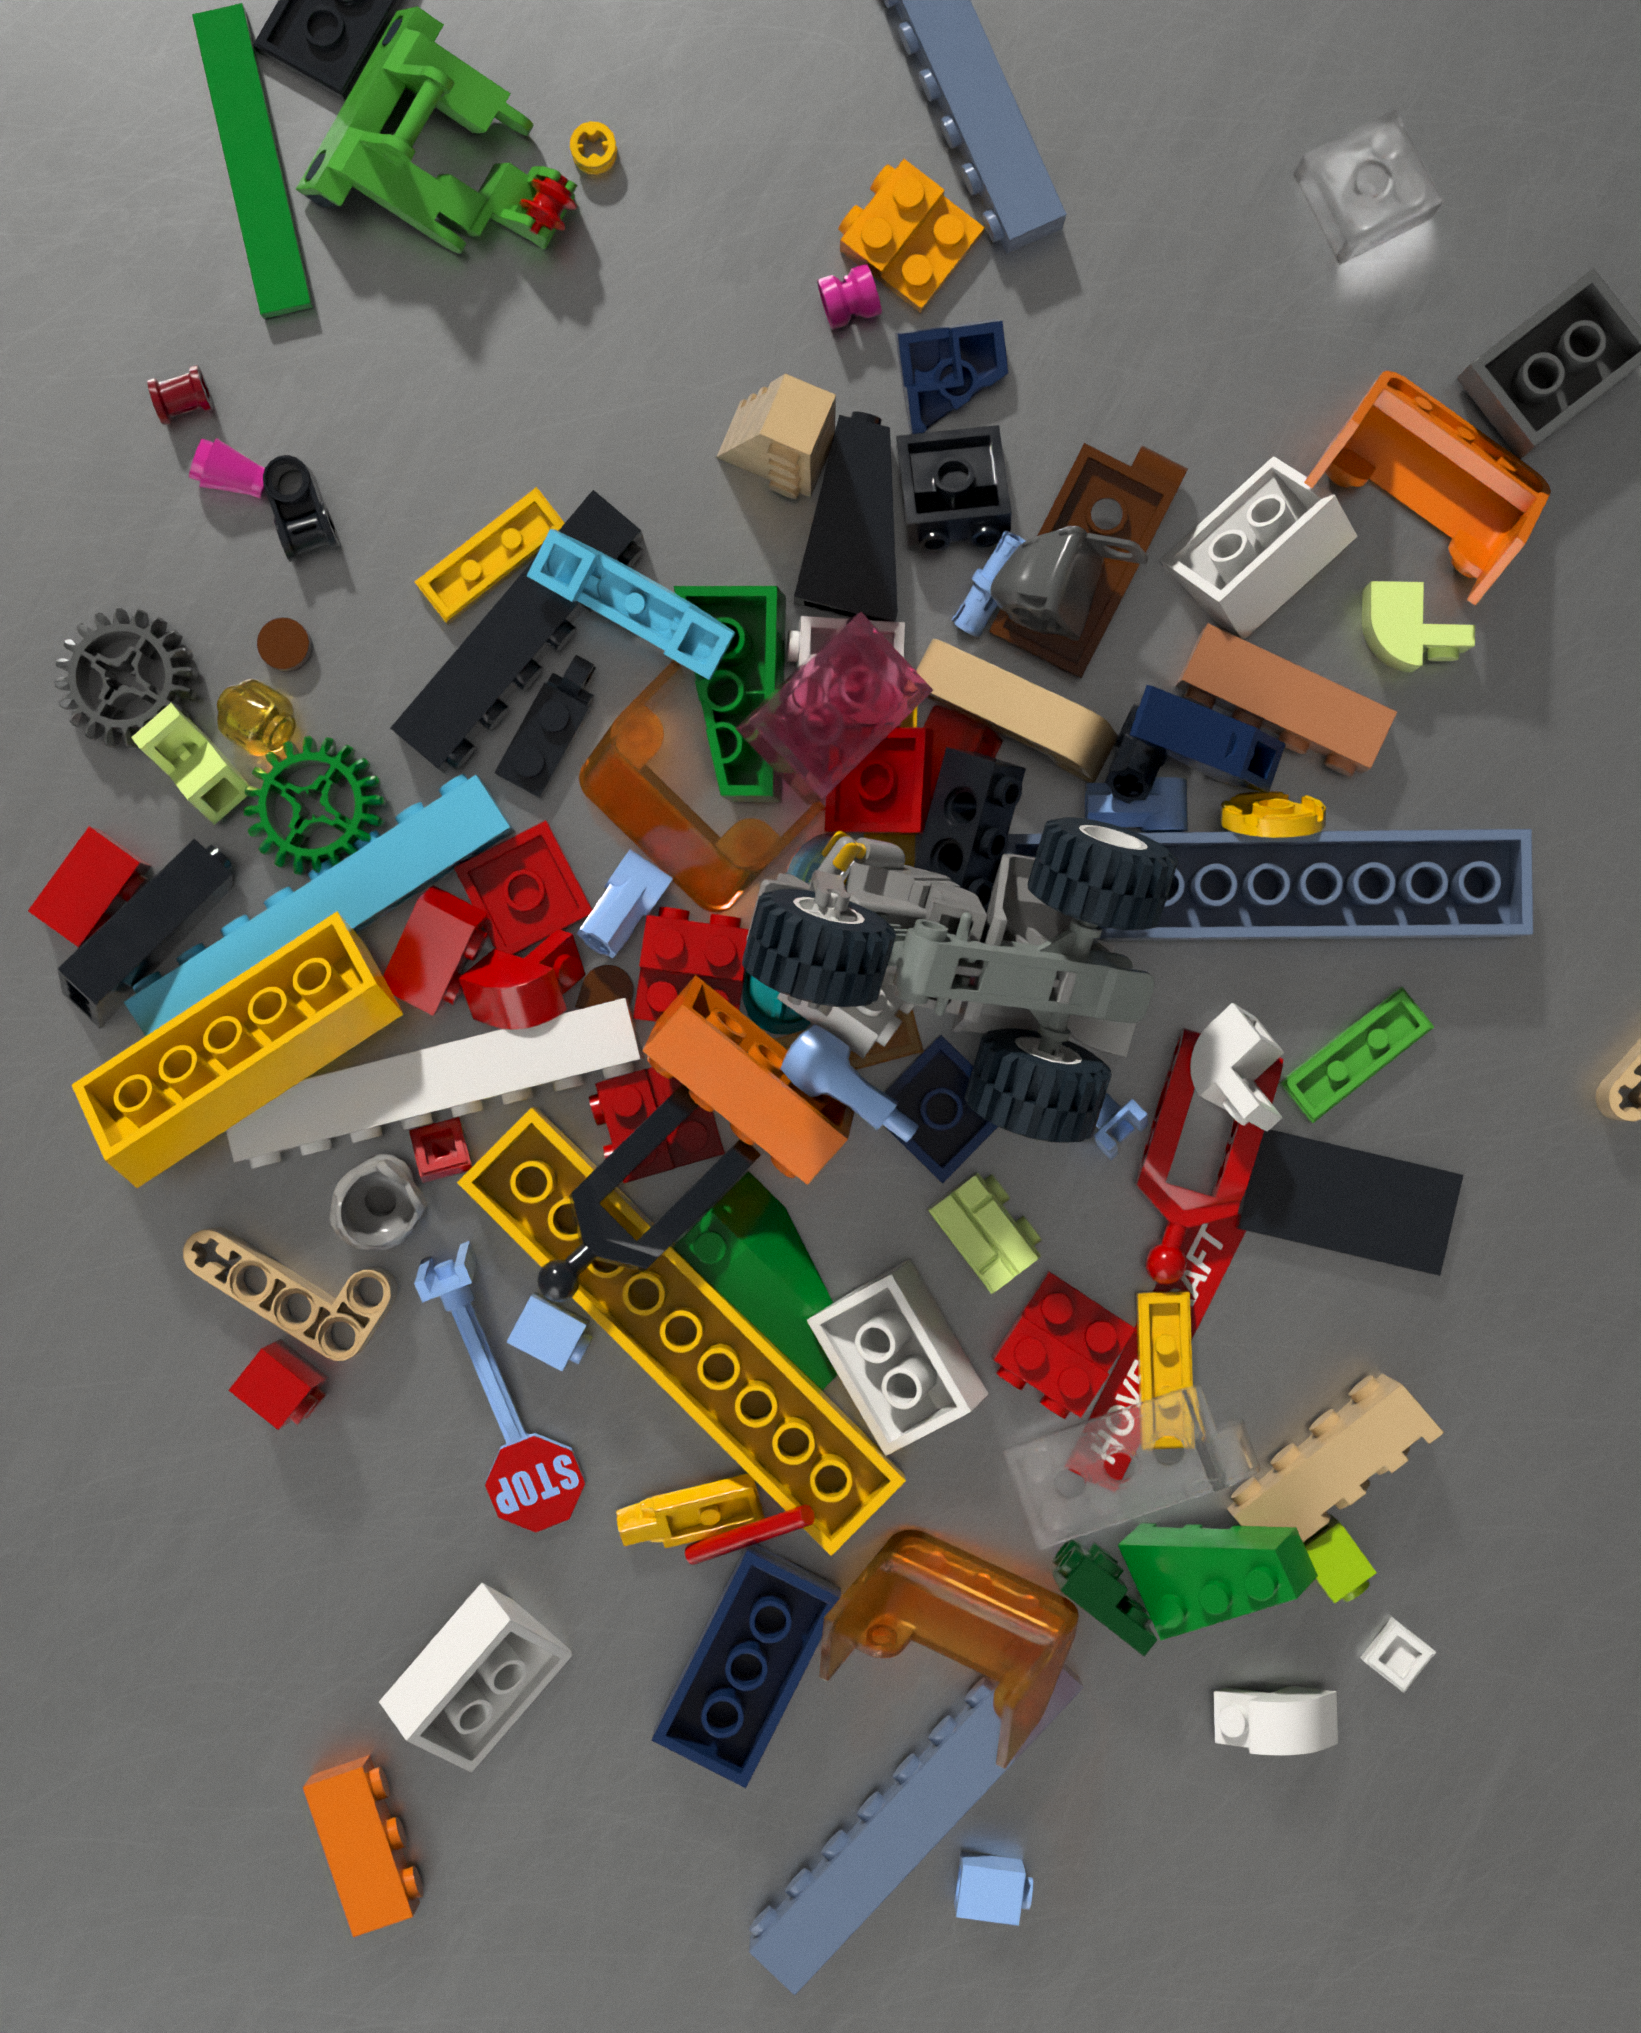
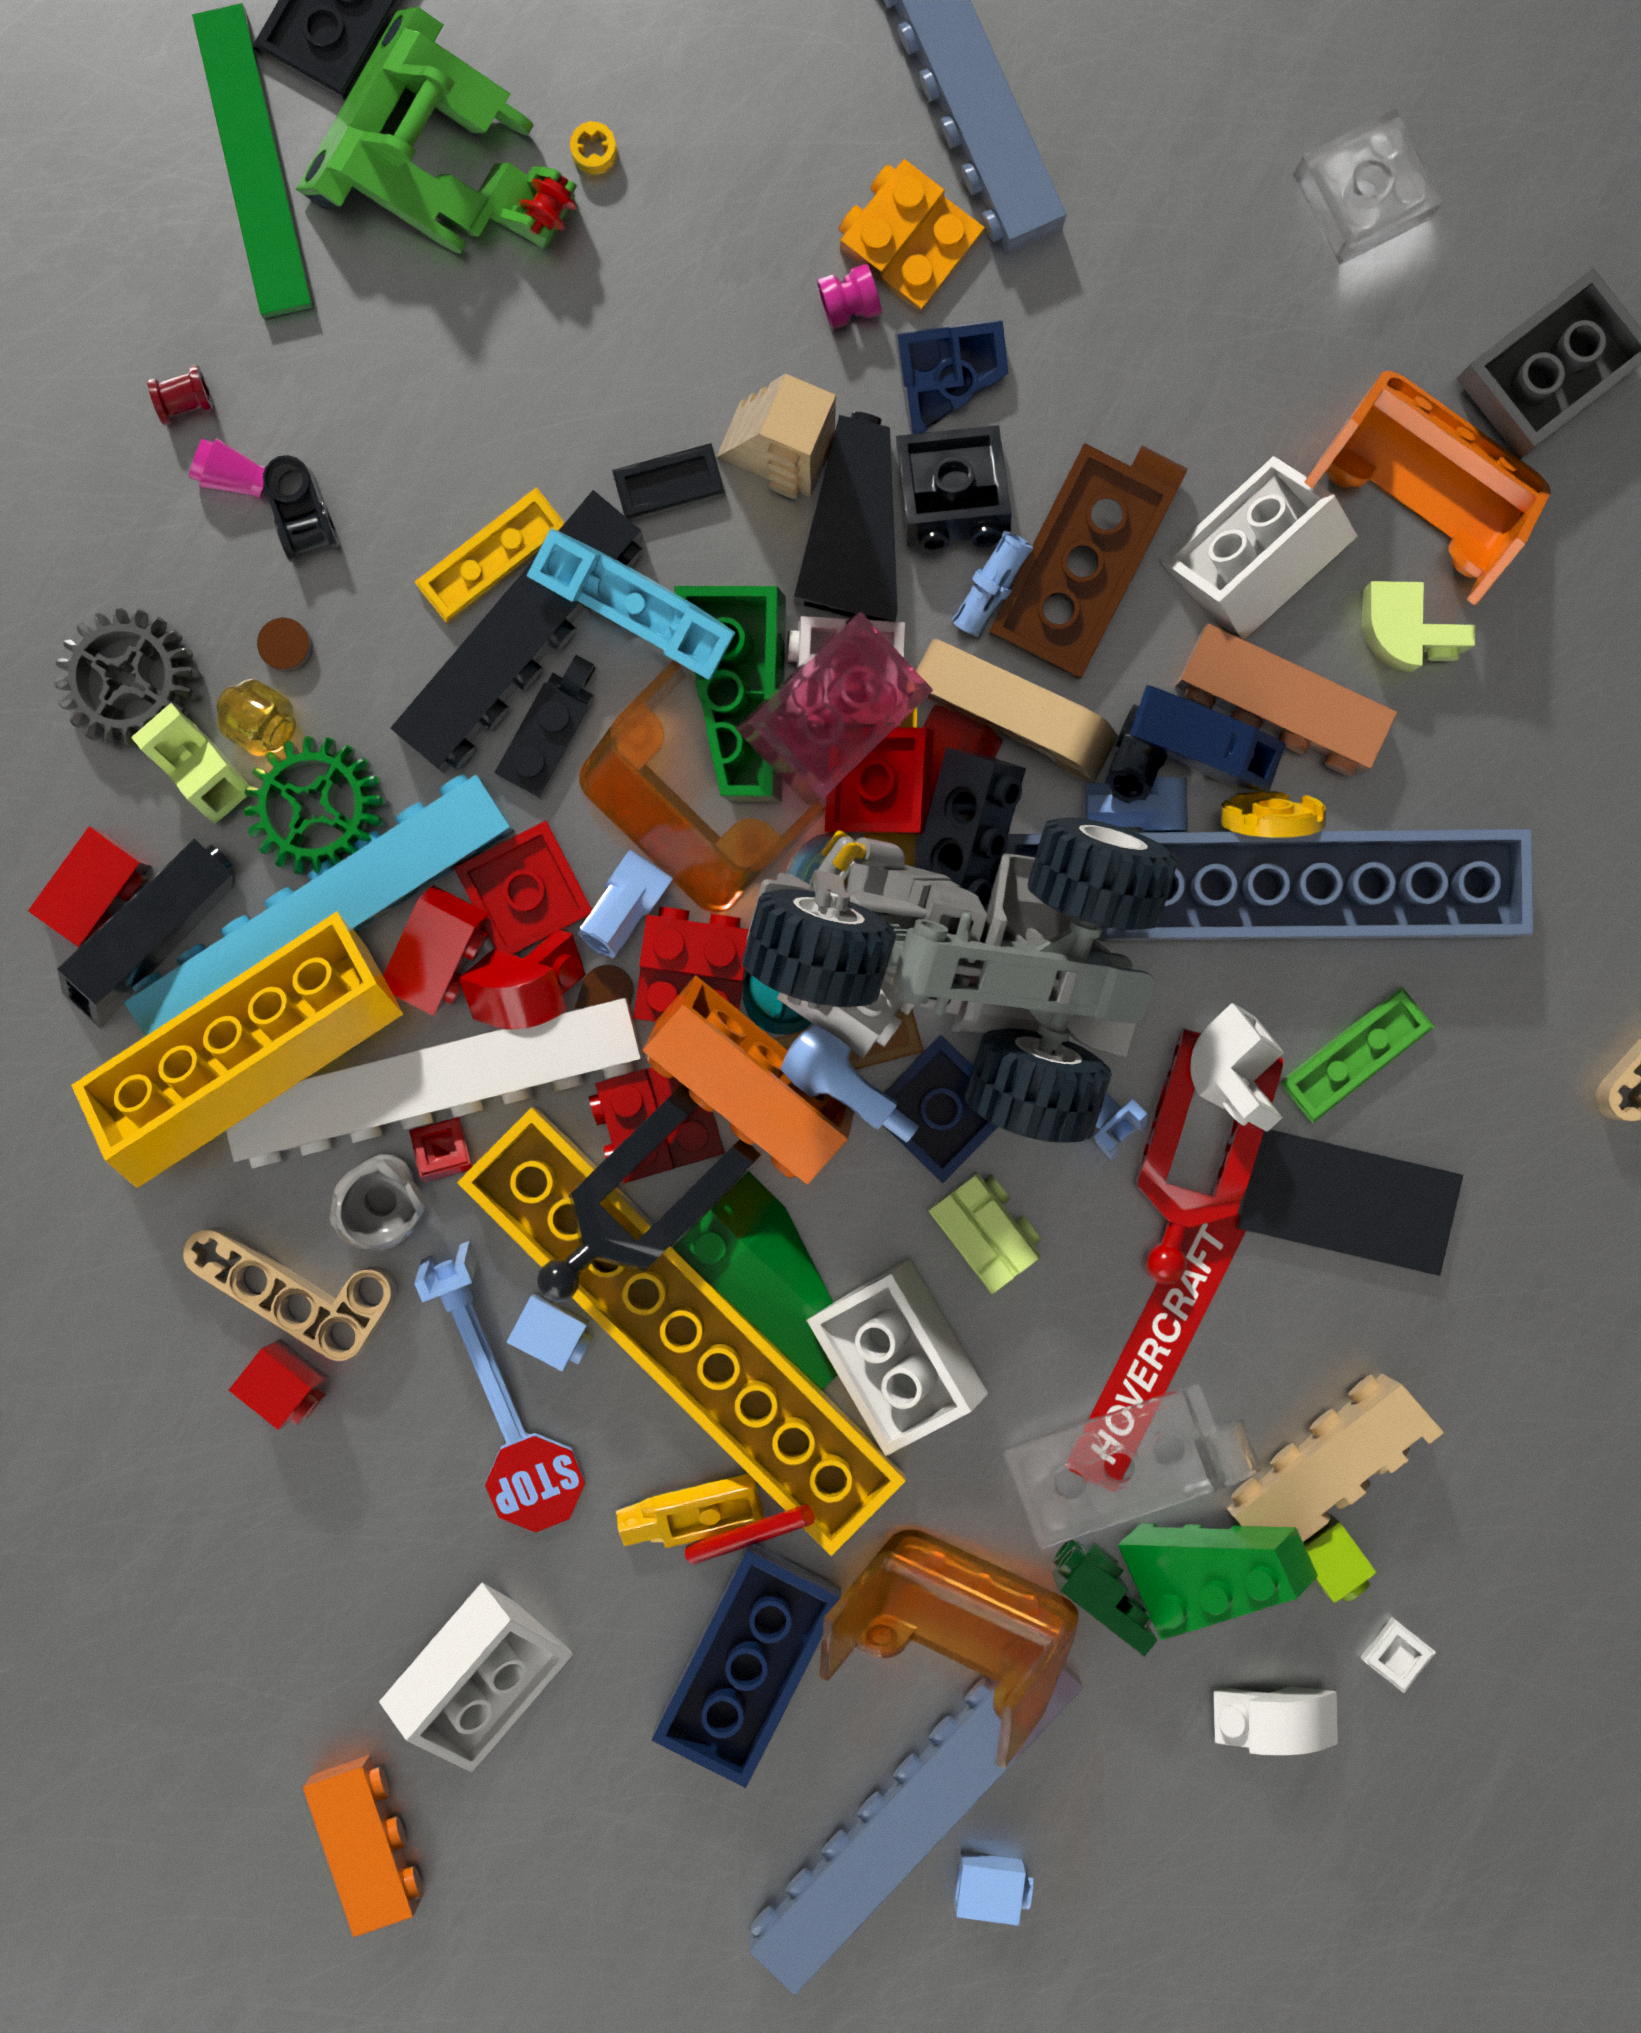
dark grey piece [990,526,1149,641] -> none
red plate [991,1271,1136,1419] -> none
yellow tile [1136,1290,1195,1450] -> none
none -> black tile [612,443,726,522]

